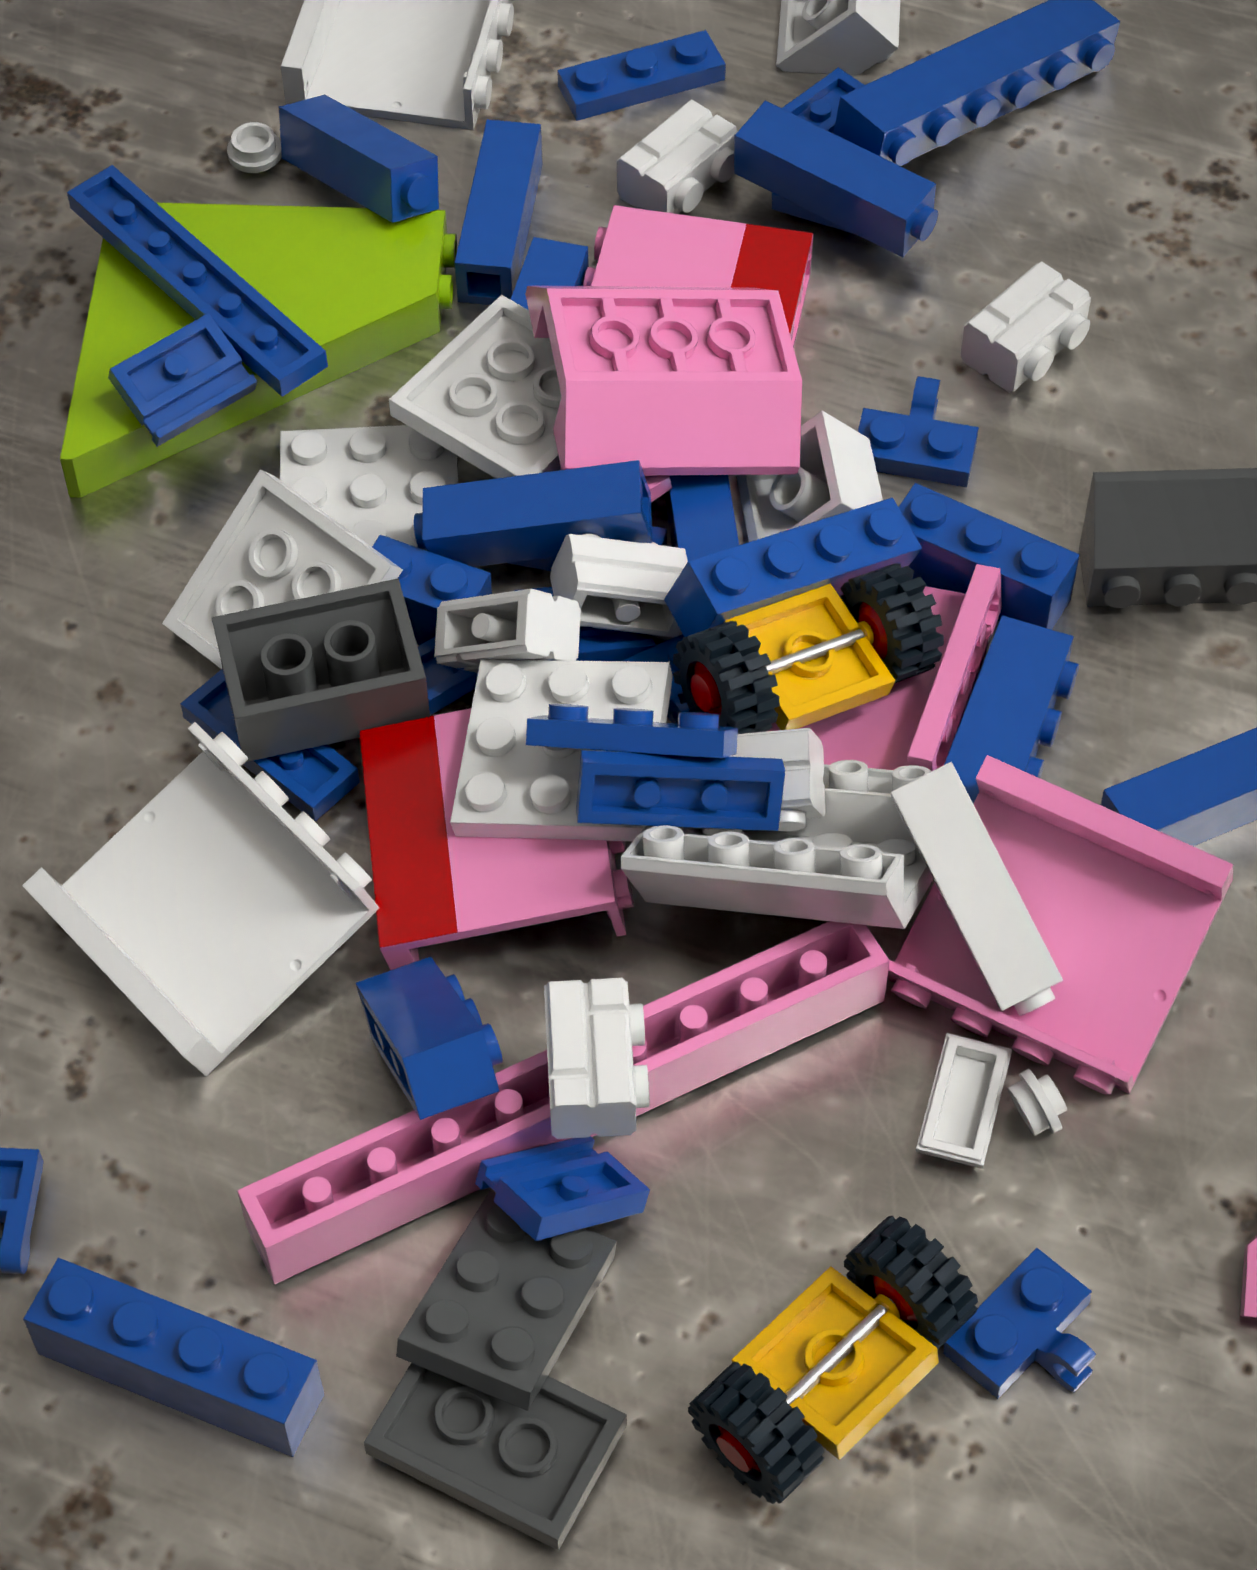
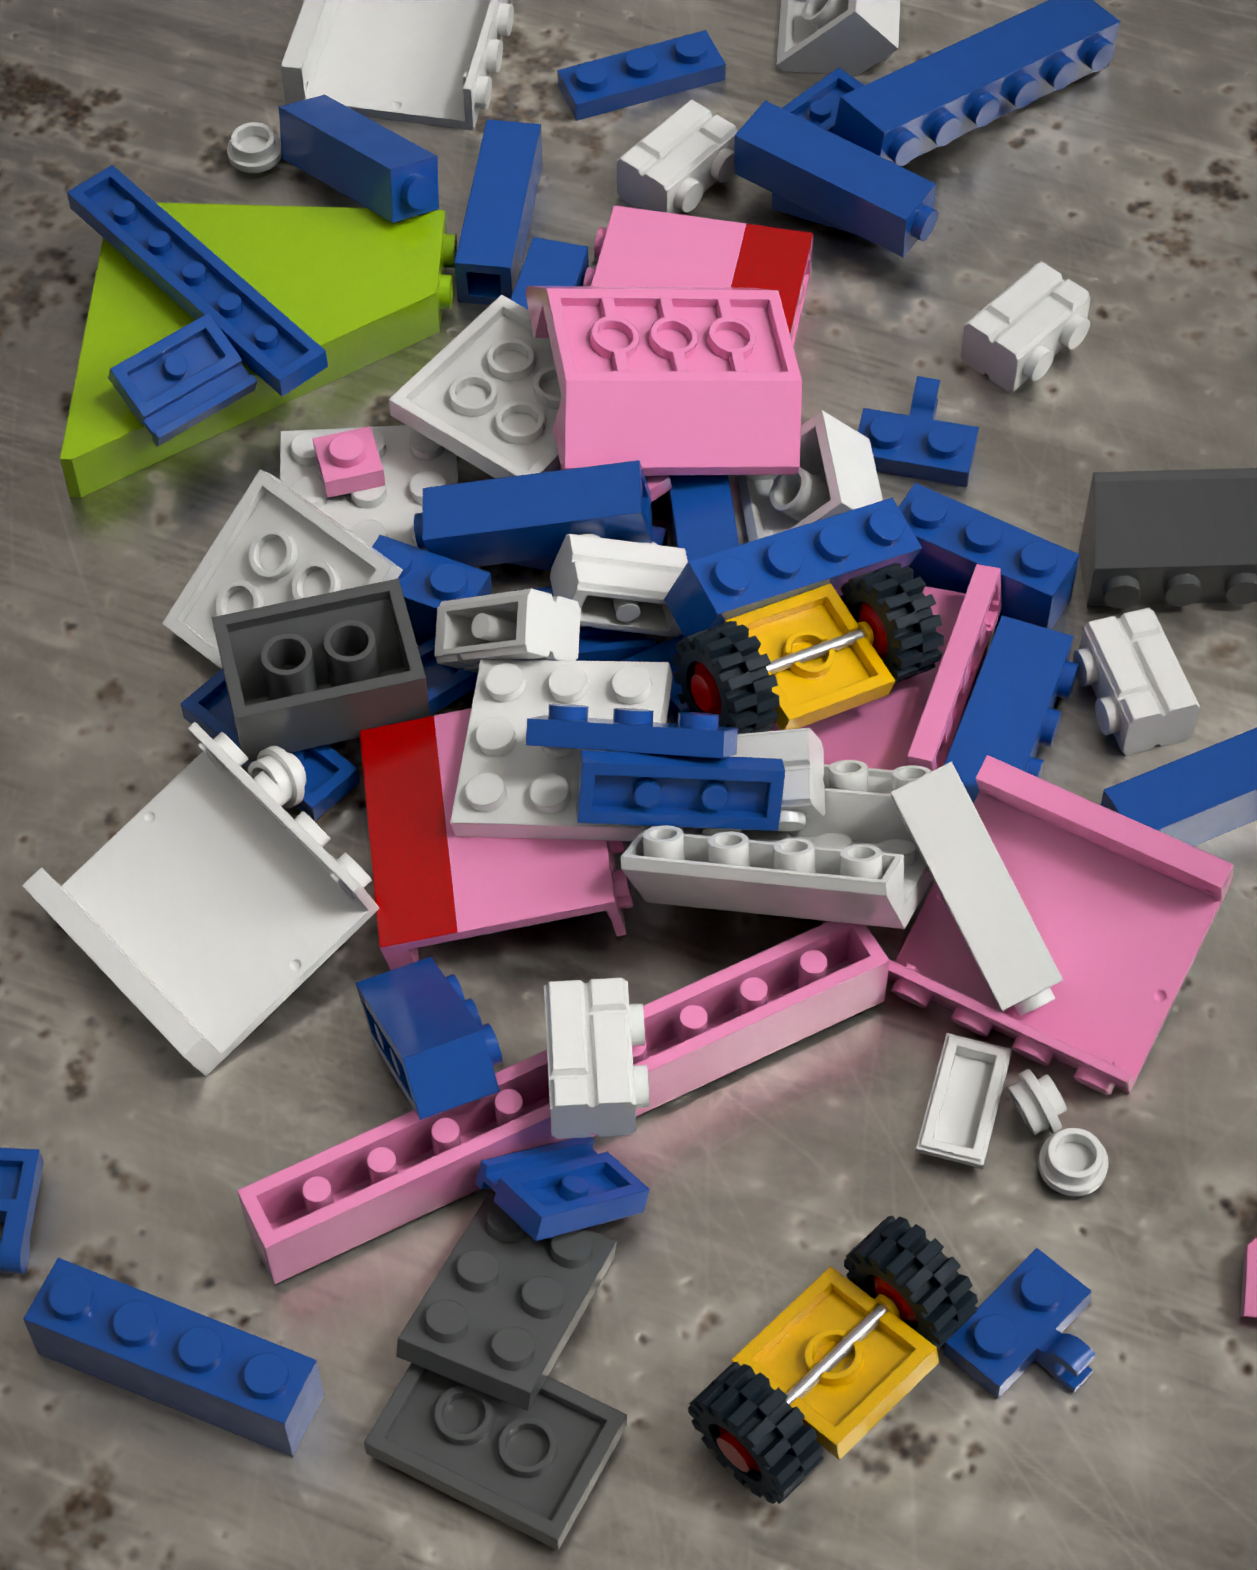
none -> white plate [248,746,306,809]
none -> bright pink plate [312,426,385,498]
none -> white plate [1038,1128,1109,1196]
none -> white brick [1073,607,1200,756]

